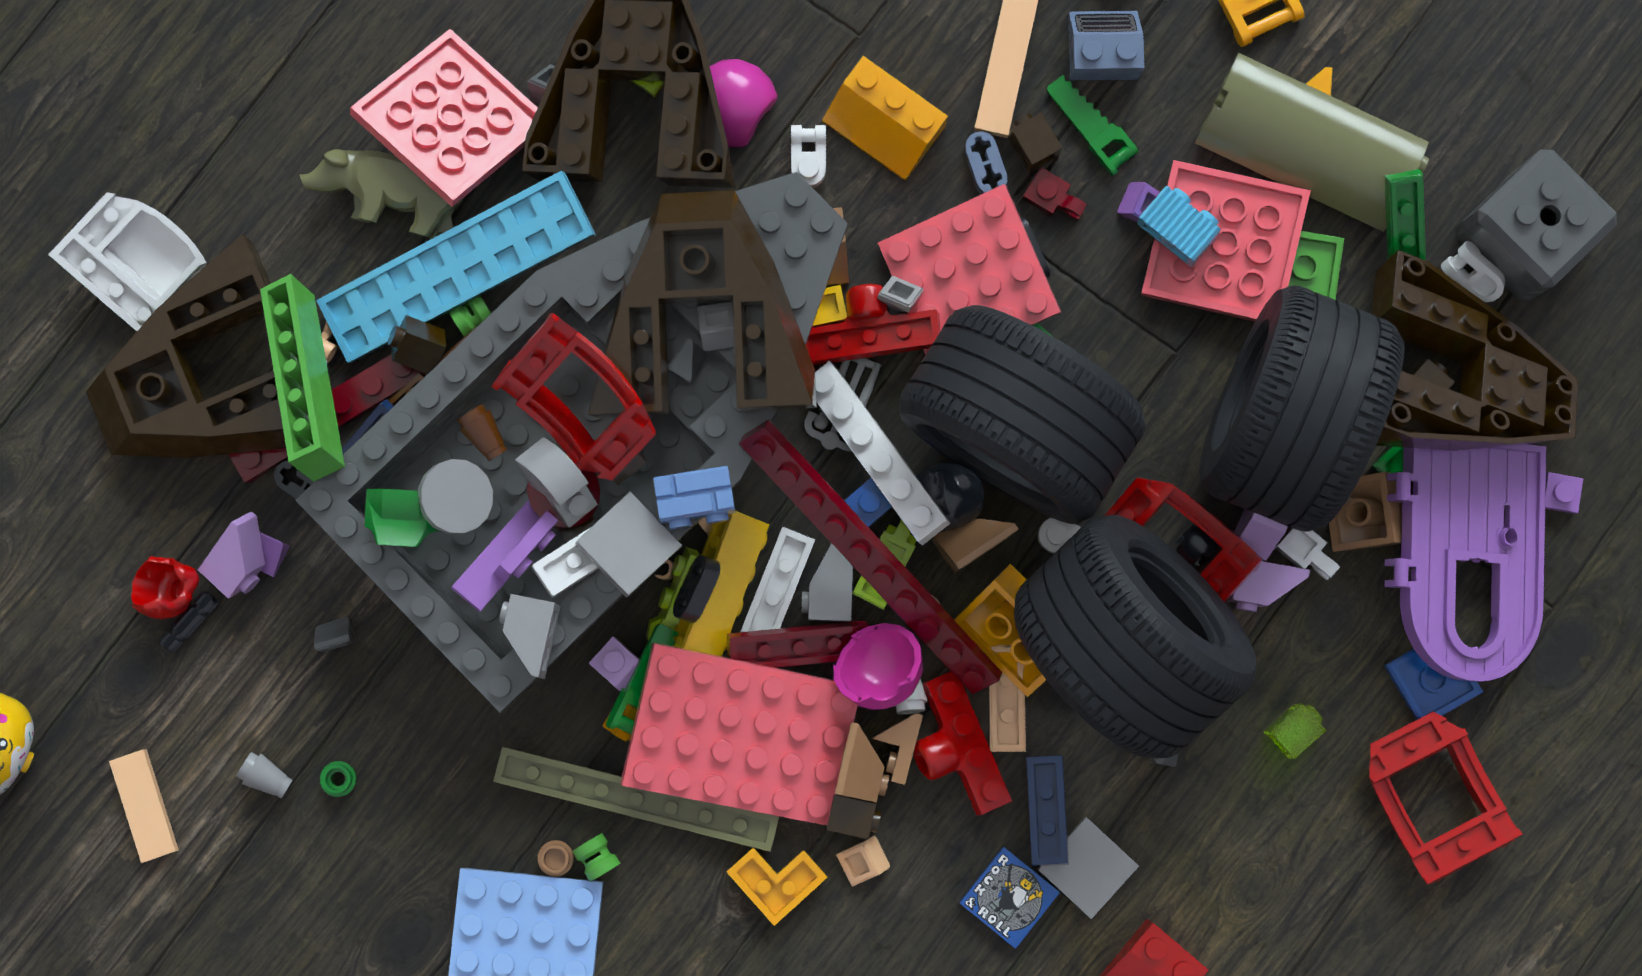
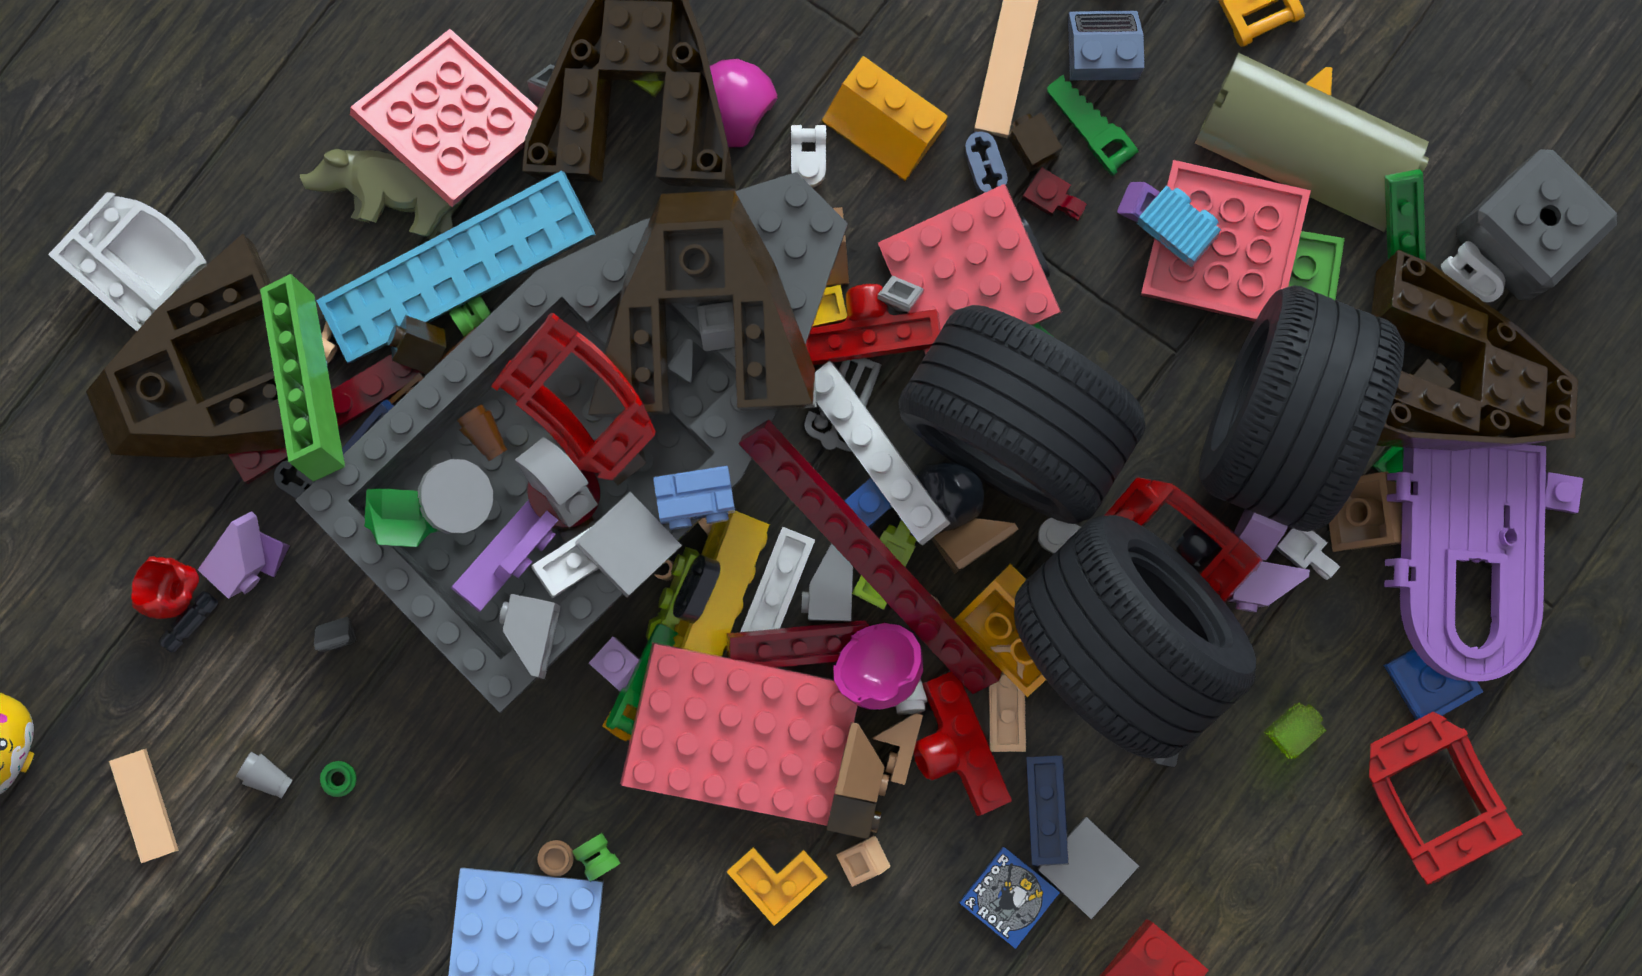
olive plate [493,747,779,852] -> none

